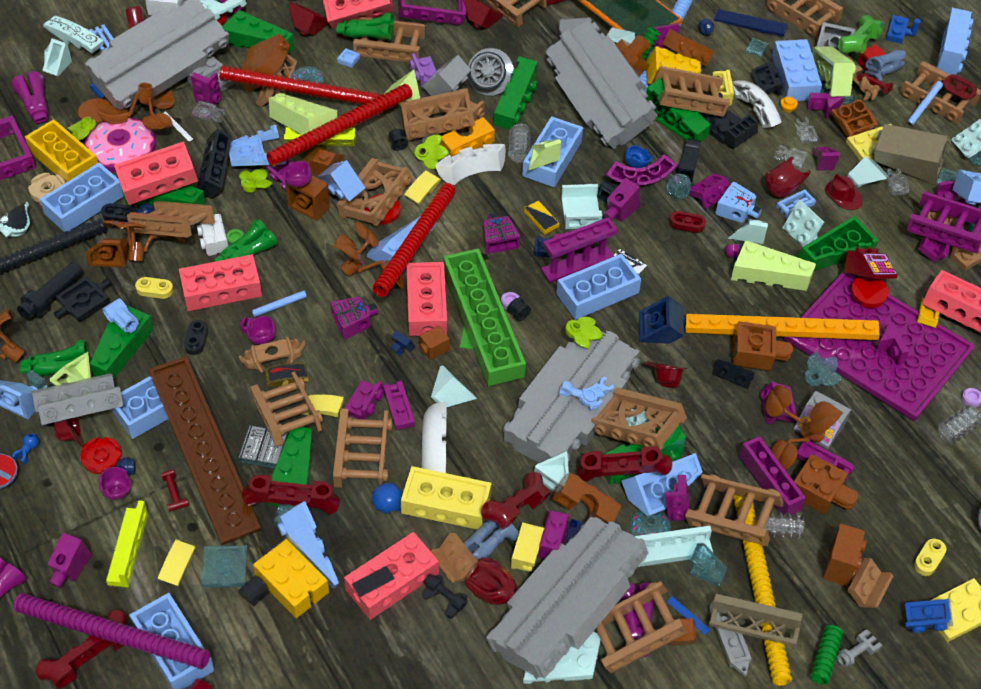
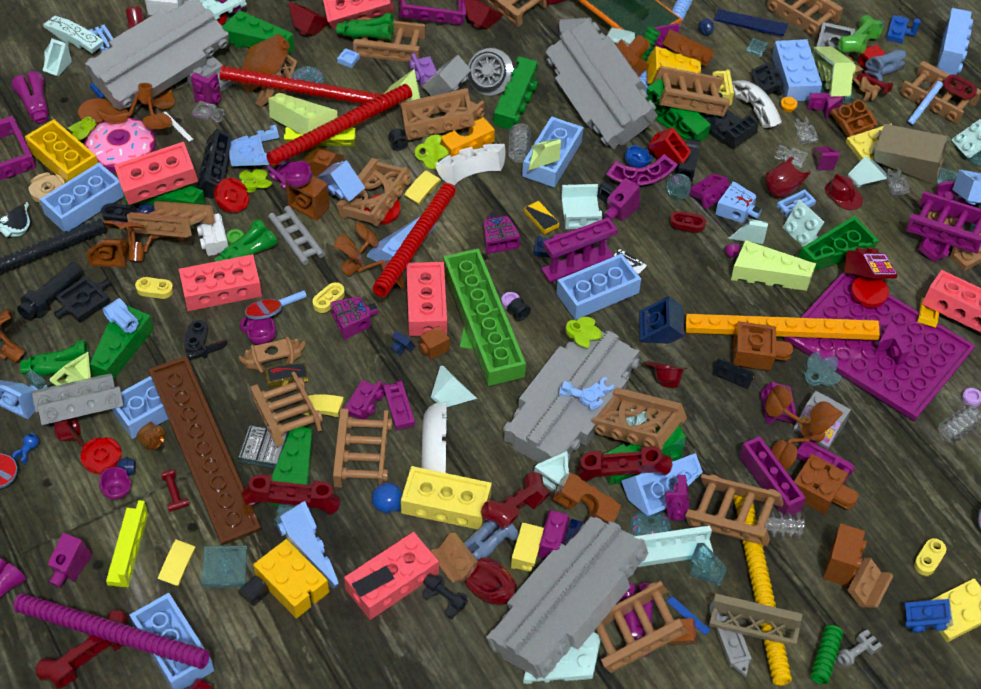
none -> clear orange plate [136,421,166,450]
none -> black piece [187,340,227,360]
none -> red tile [214,178,249,213]
none -> red piece [245,299,282,319]
none -> light grey bar [268,206,325,265]
none -> light yellow plate [313,282,345,313]
none -> red torso [648,128,691,164]

